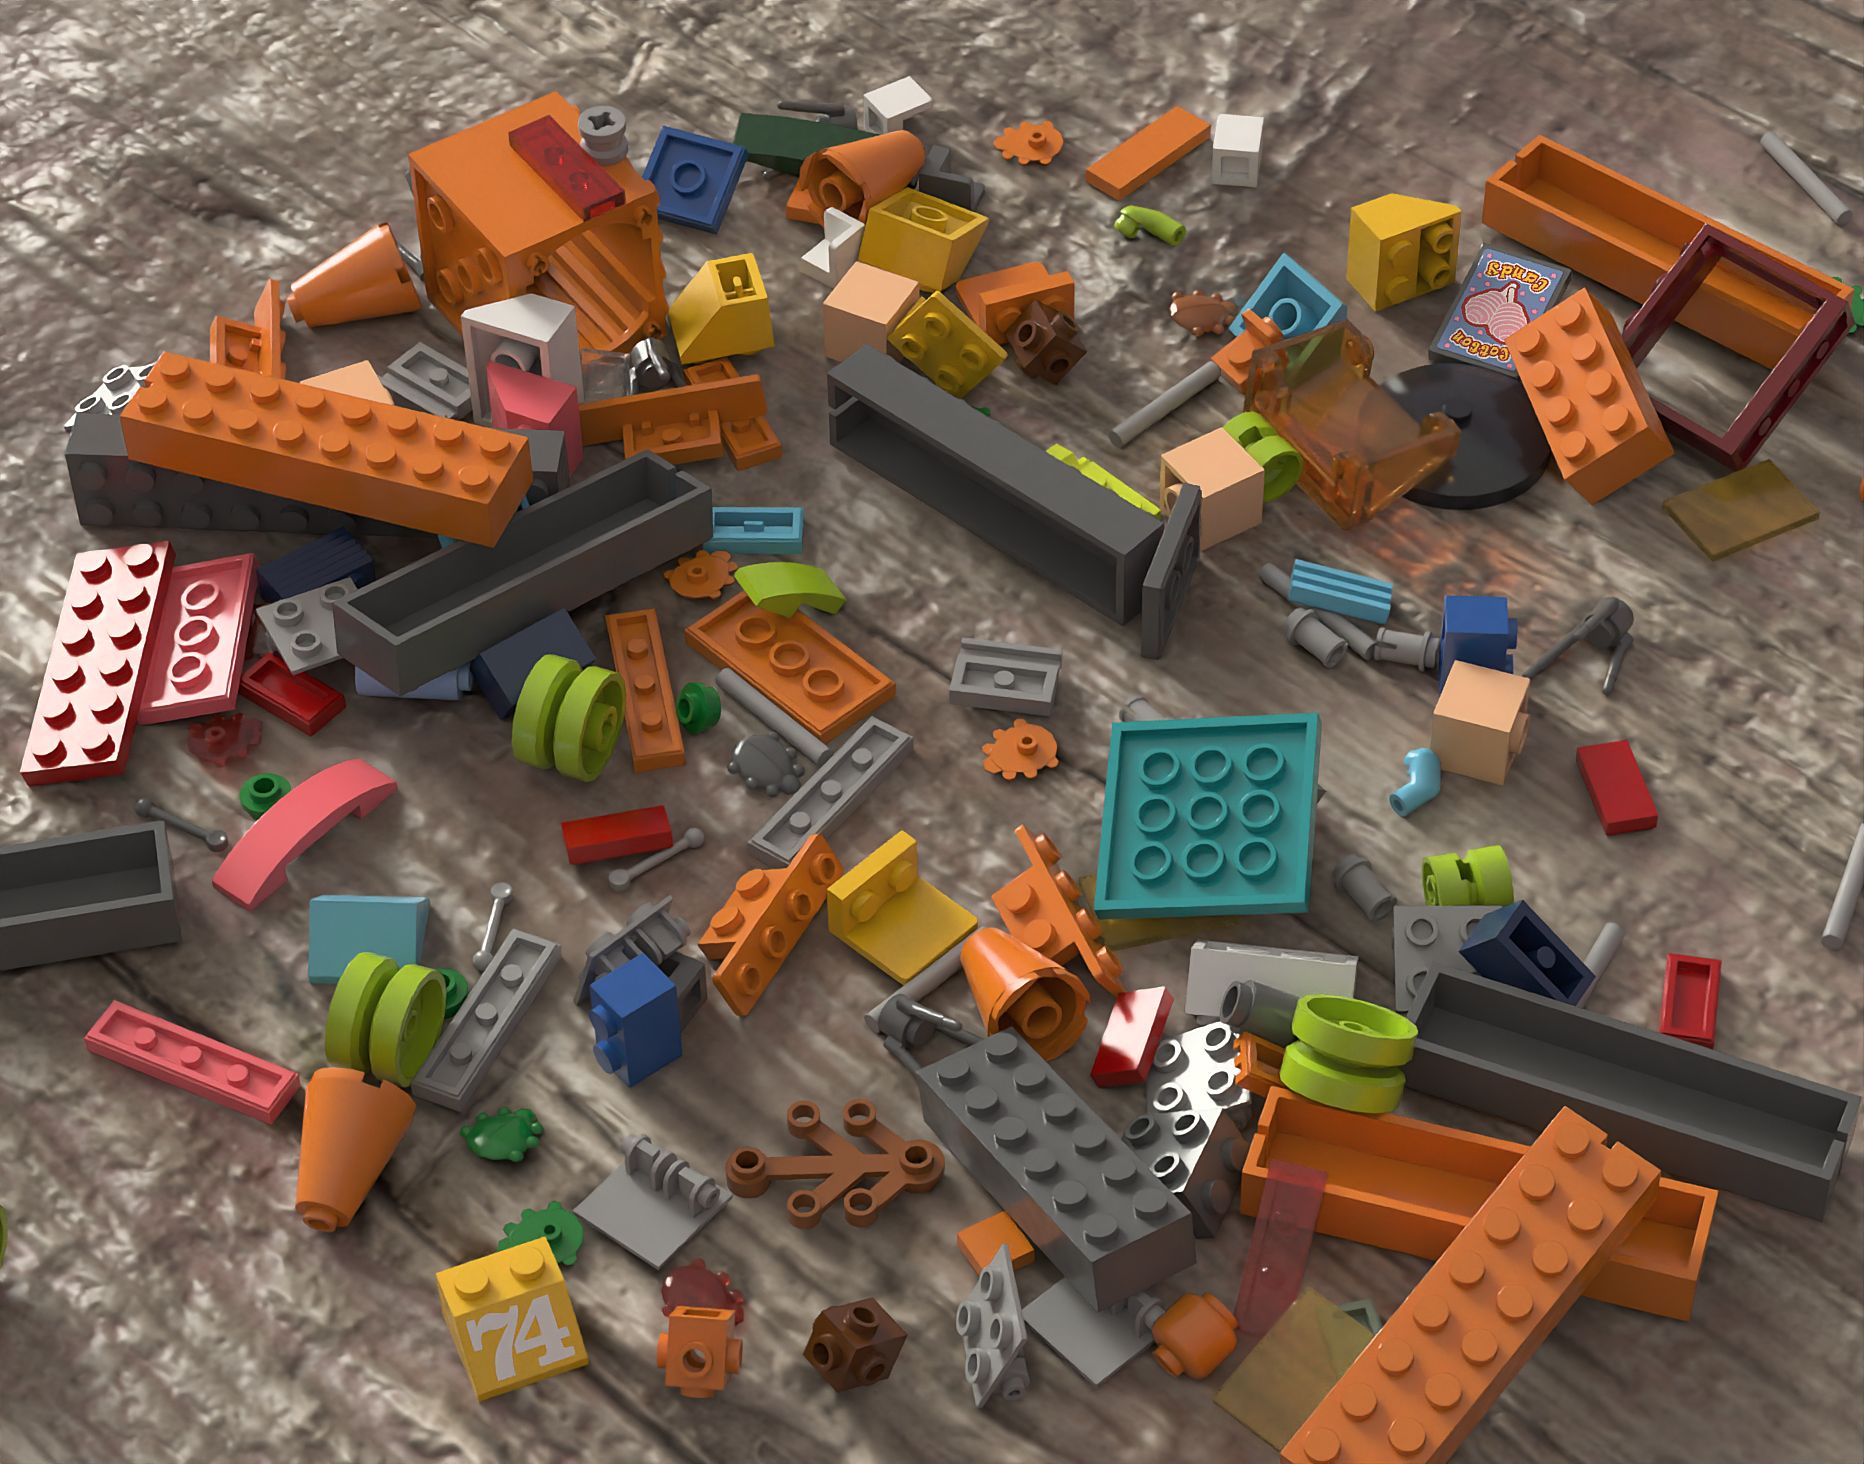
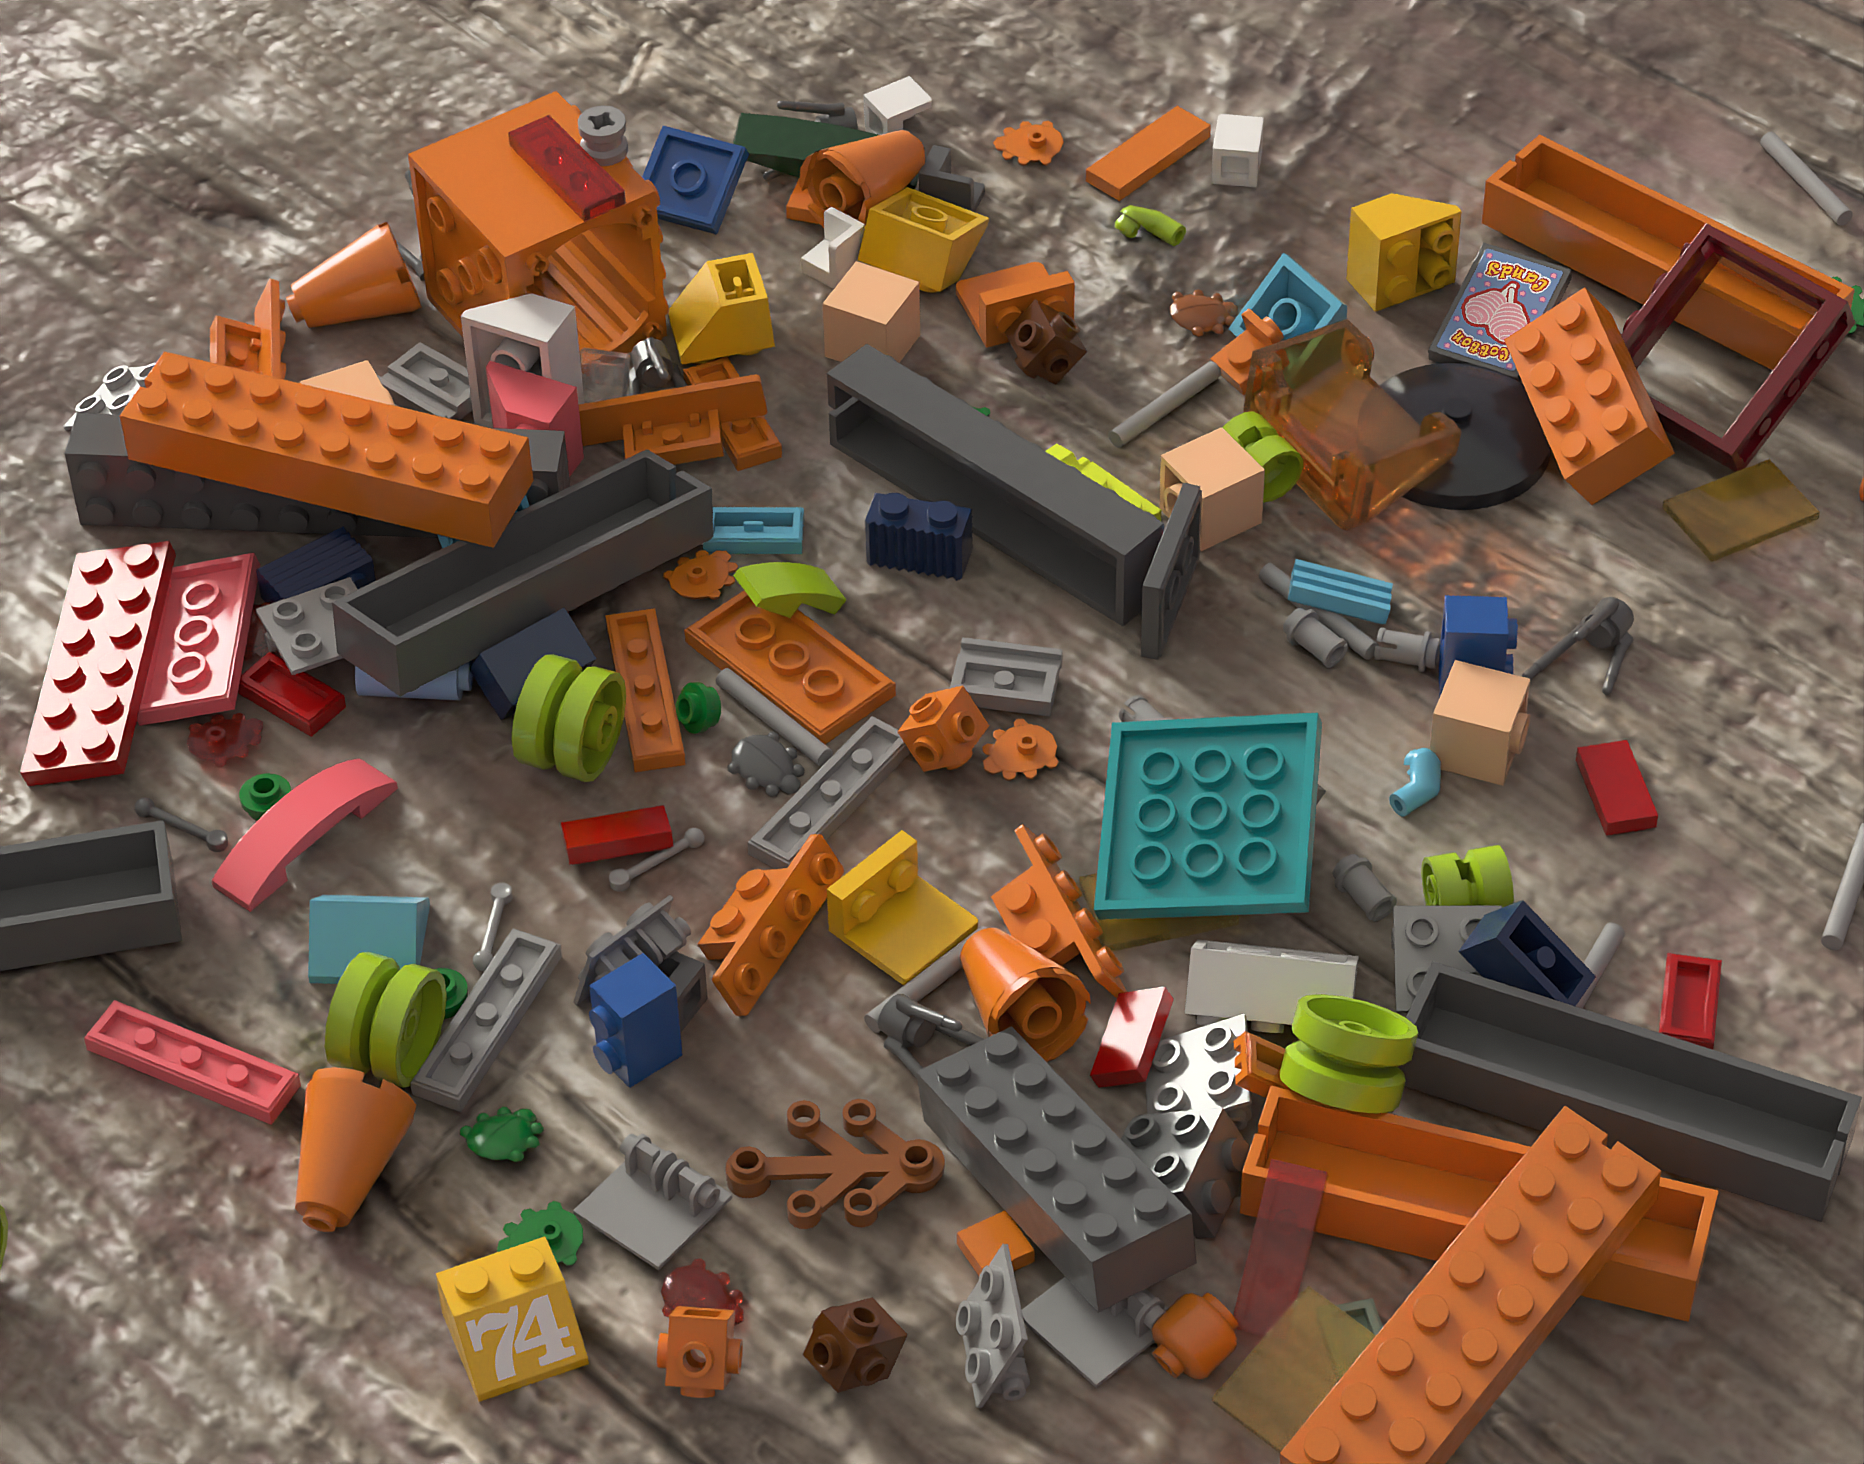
yellow bracket [886,291,1008,399] -> none
dark grey brick [1220,980,1300,1048] -> none
none -> dark blue brick [865,493,973,581]
none -> orange brick [897,685,990,772]

